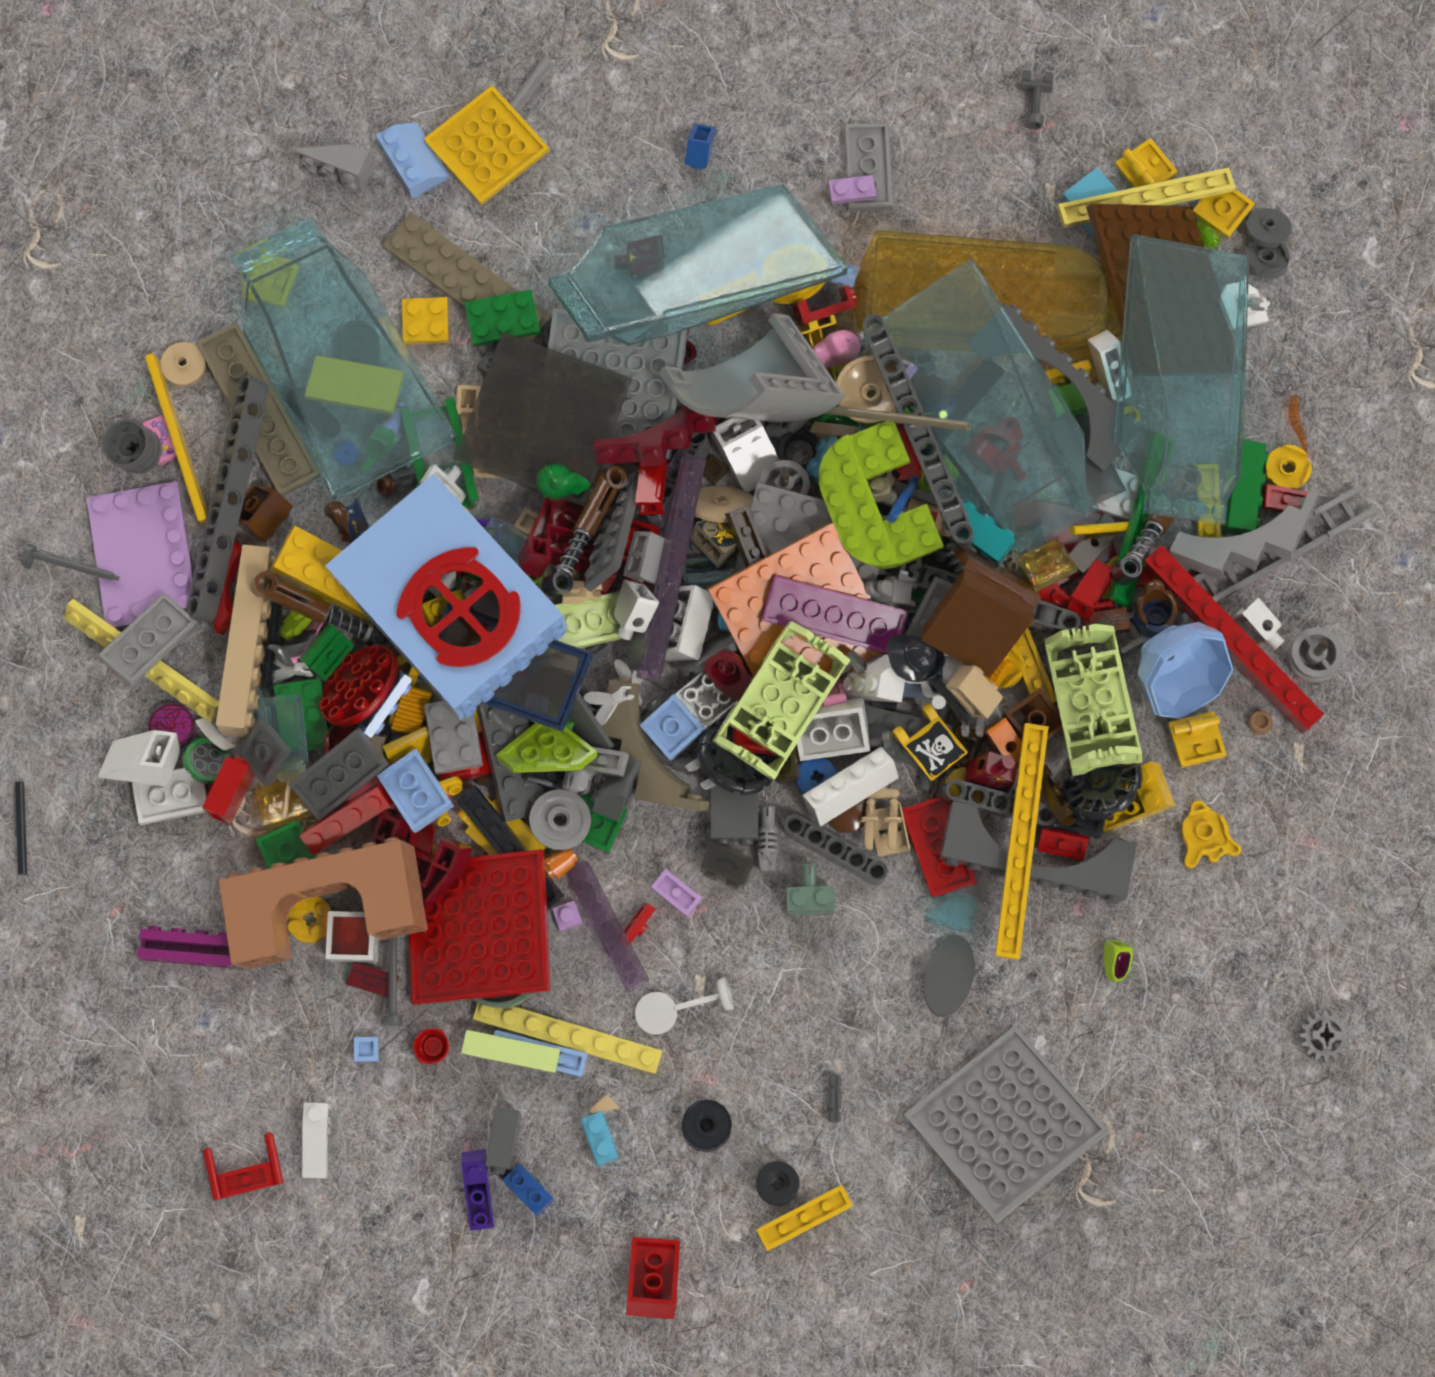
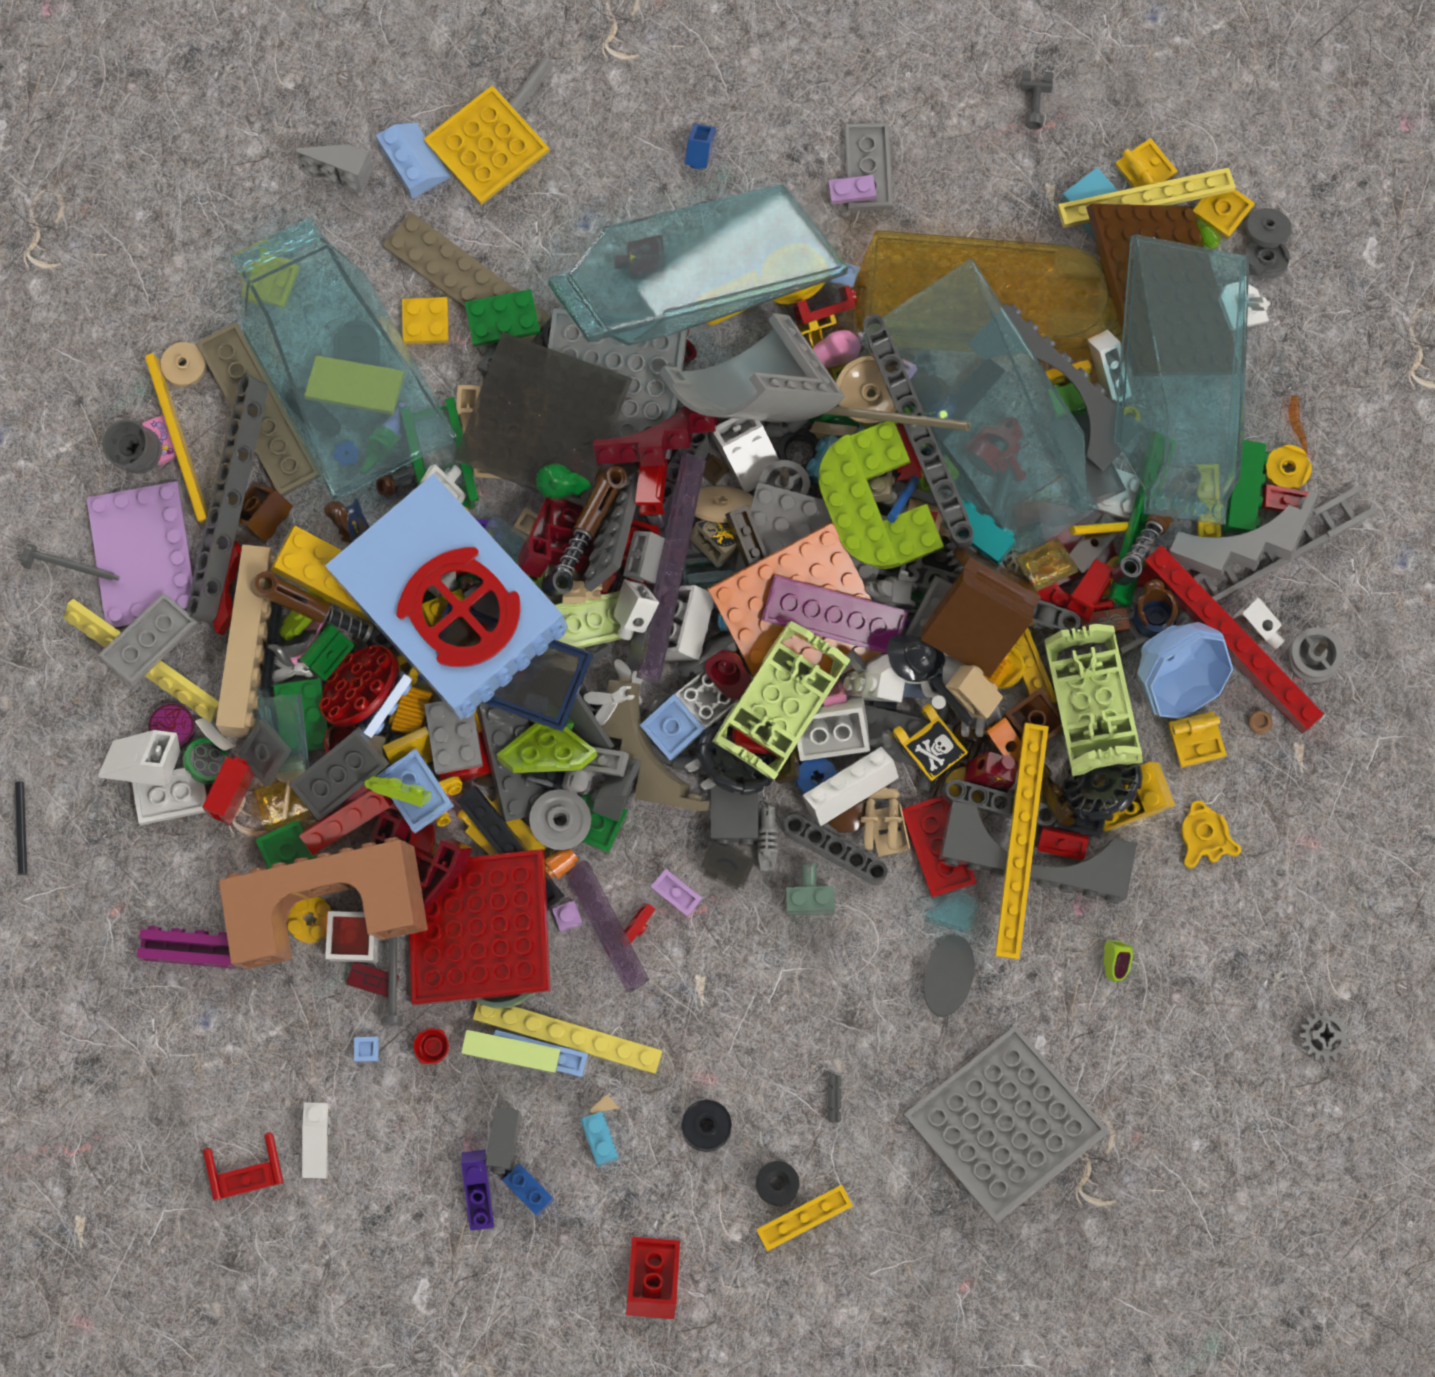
white piece [635,977,734,1035] -> none
none -> lime hinge [365,776,432,807]

